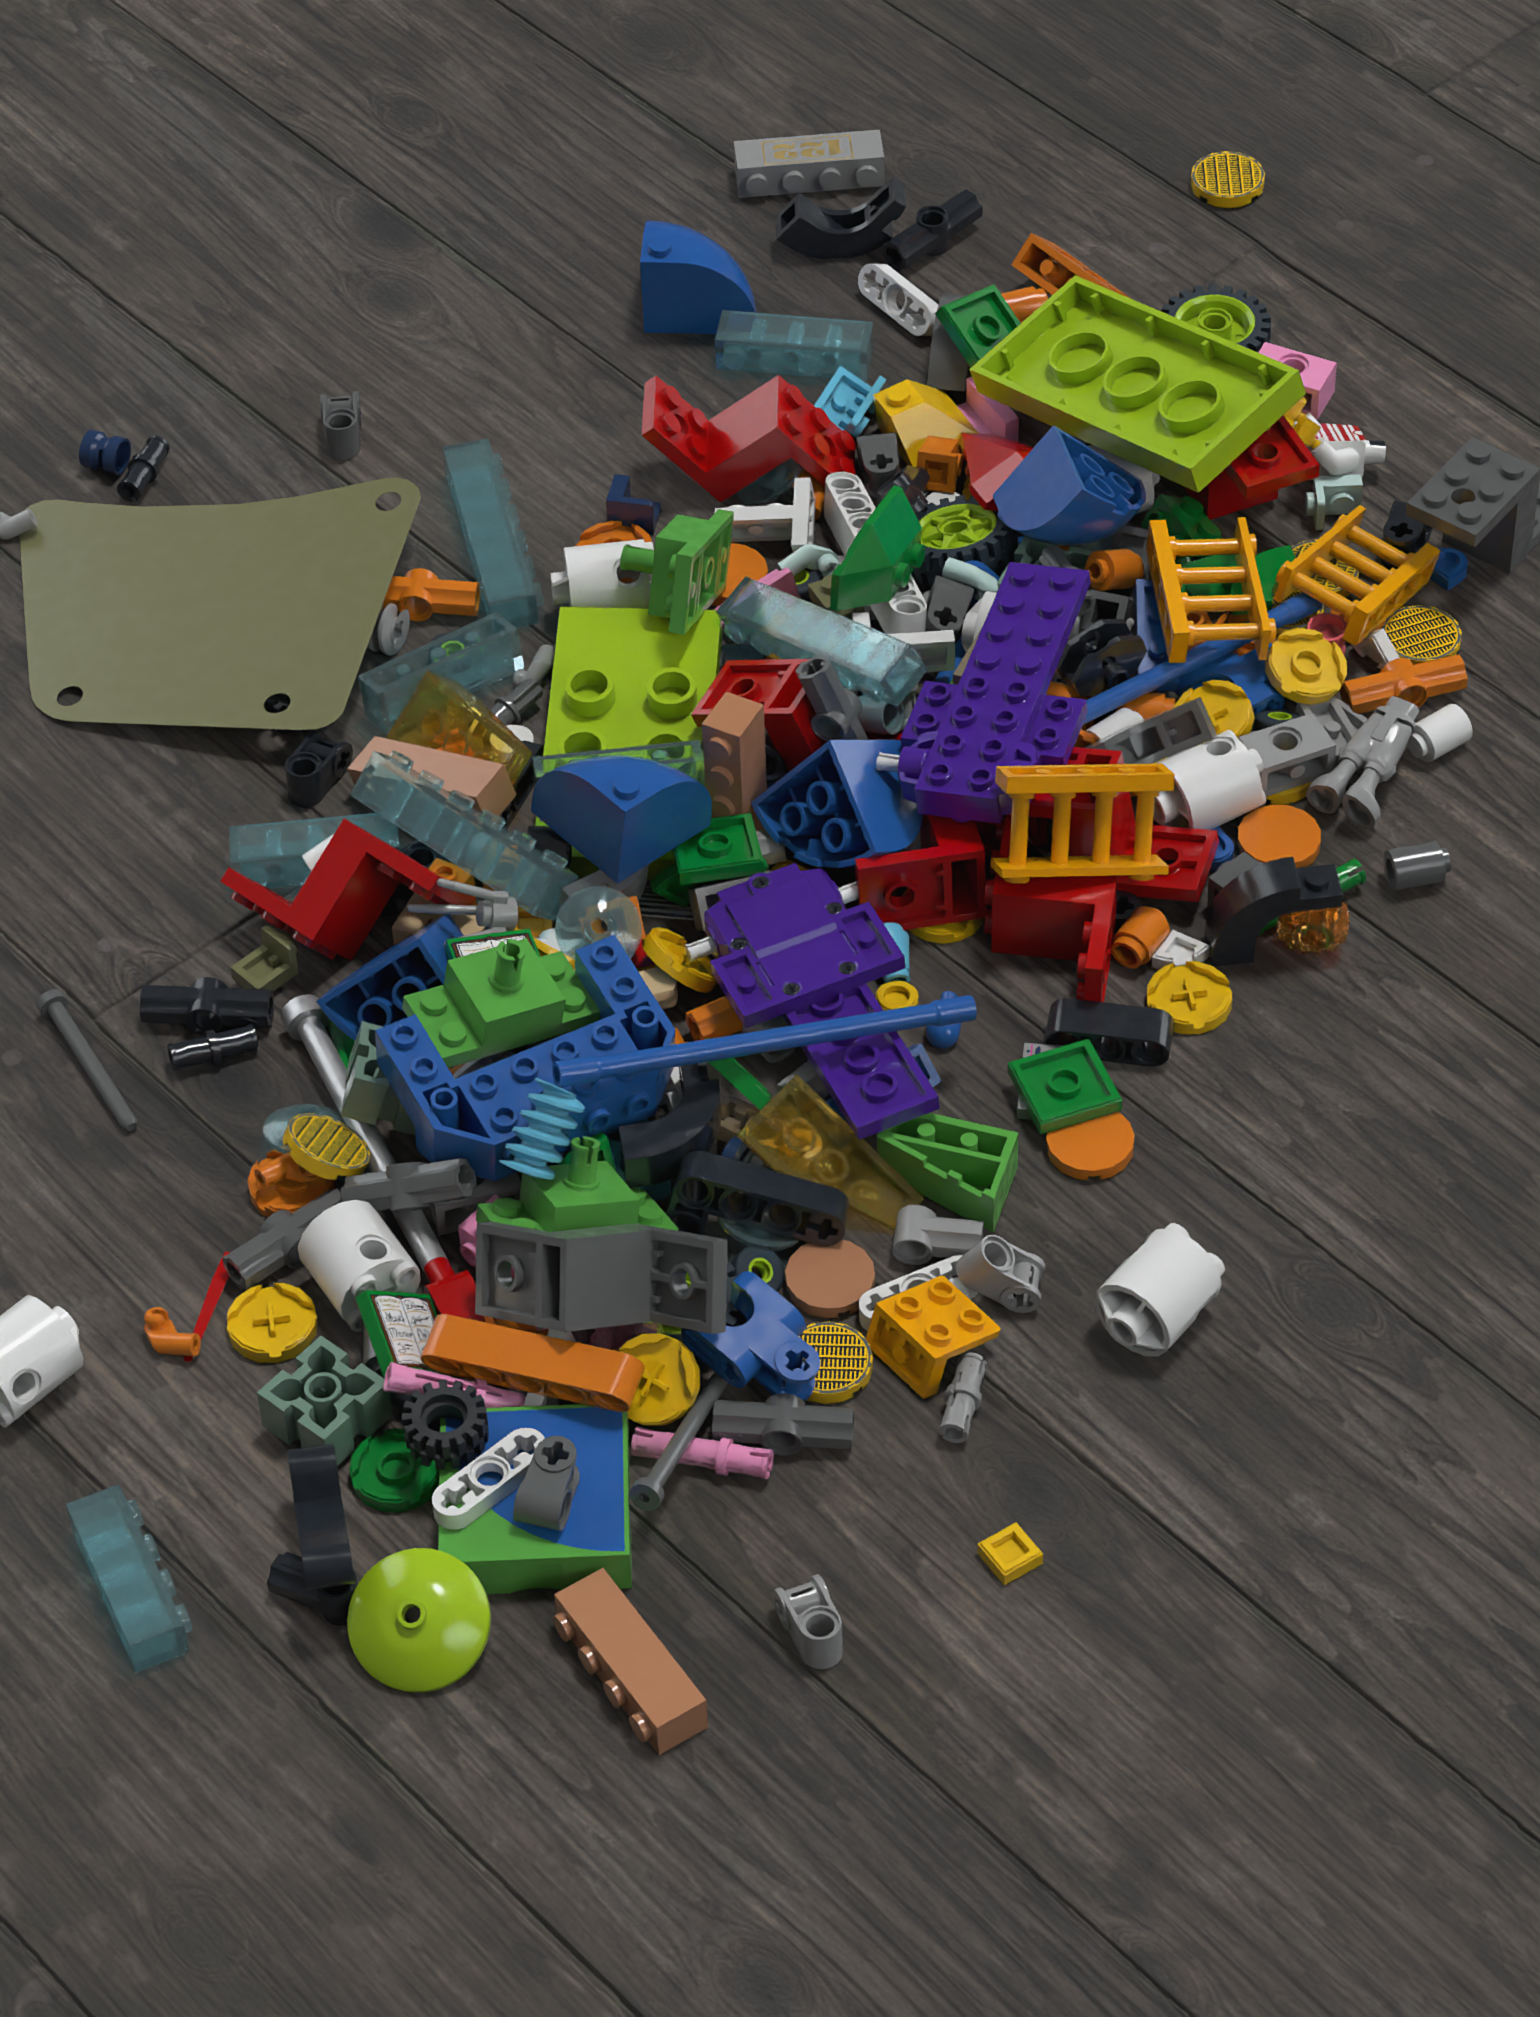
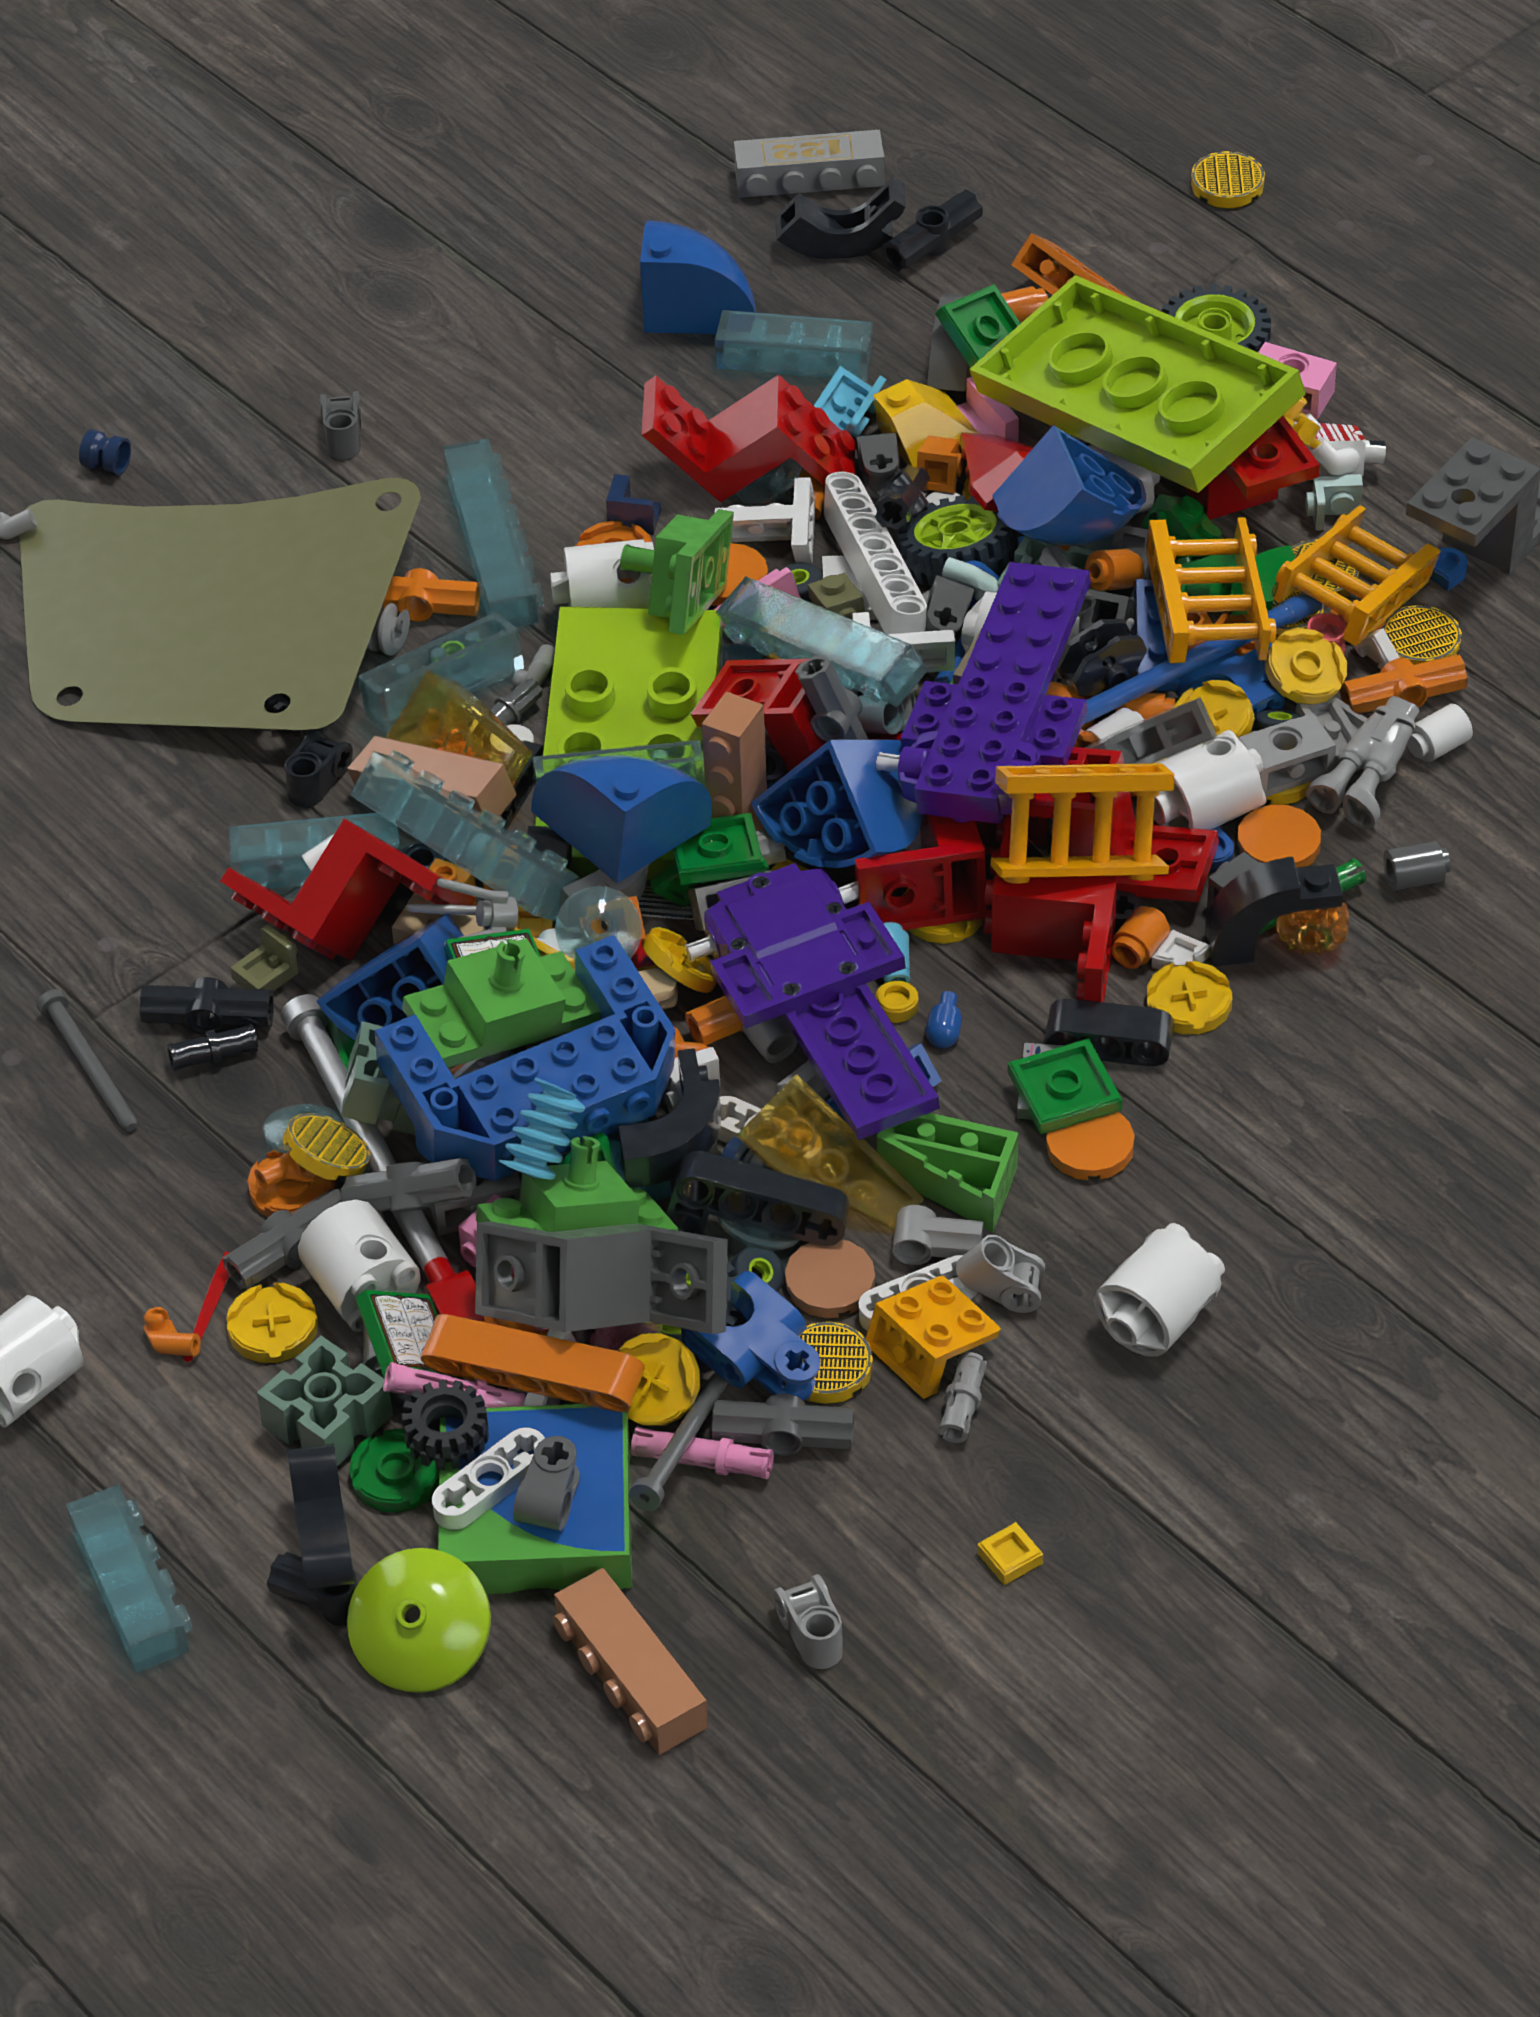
black pin [117,435,170,502] -> none
blue piece [552,995,977,1088] -> none
green tile [704,1038,773,1110] -> none
light aqua arm [778,544,839,576] -> none
green wedge [830,485,925,611] -> none
white beam [858,264,938,336] -> none
black piece [1381,500,1433,570] -> none

